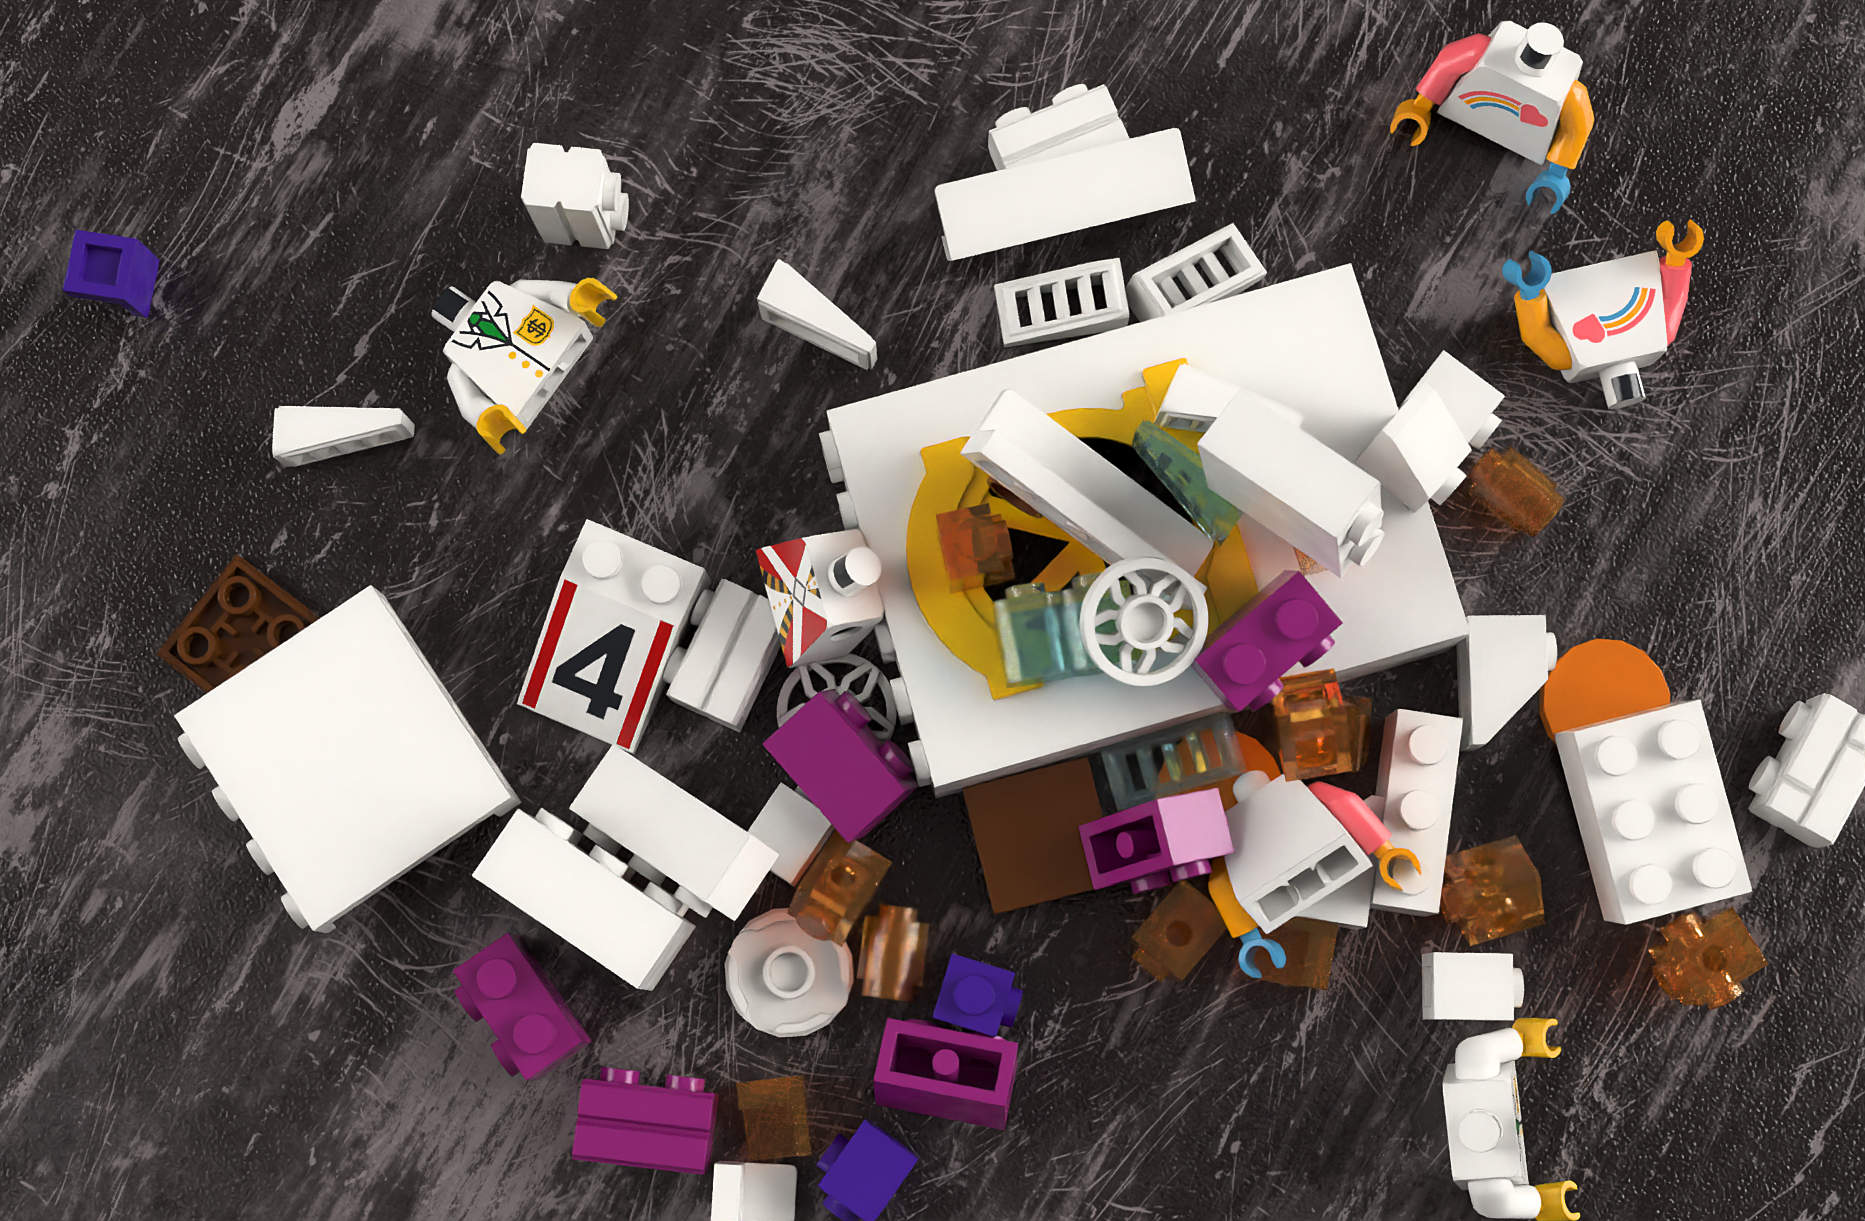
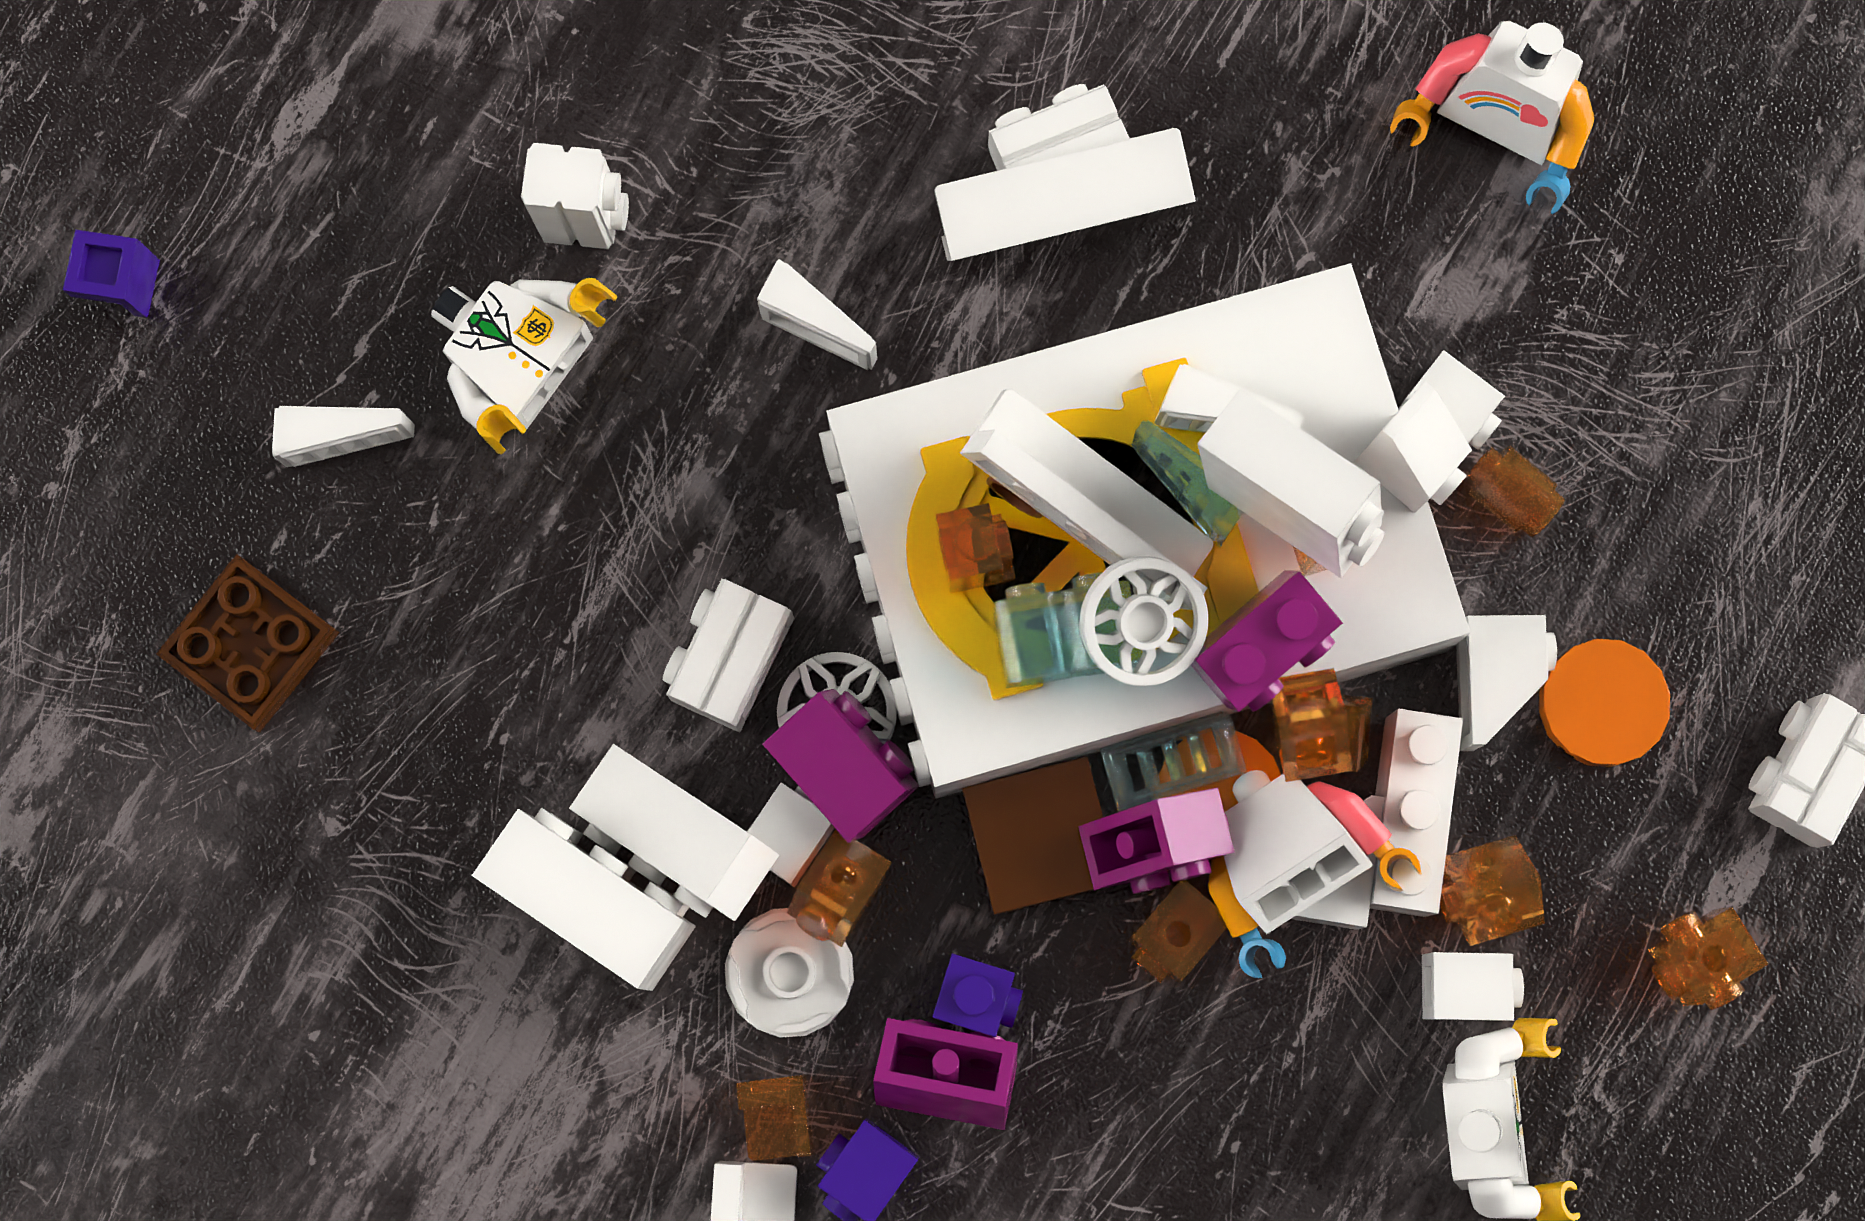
white panel [174,585,521,933] -> none
magenta brick [453,932,592,1081] -> none
white slope [517,519,711,754] -> none
magenta brick [572,1067,719,1175] -> none
white torso [756,529,884,668] -> none
clear orange brick [857,905,929,1002] -> none
white slope [994,258,1129,347] -> none
white slope [1125,223,1267,322] -> none
clear orange panel [1243,916,1338,991] -> none
torso [1502,219,1704,409] -> none
white brick [1555,699,1753,925] -> none

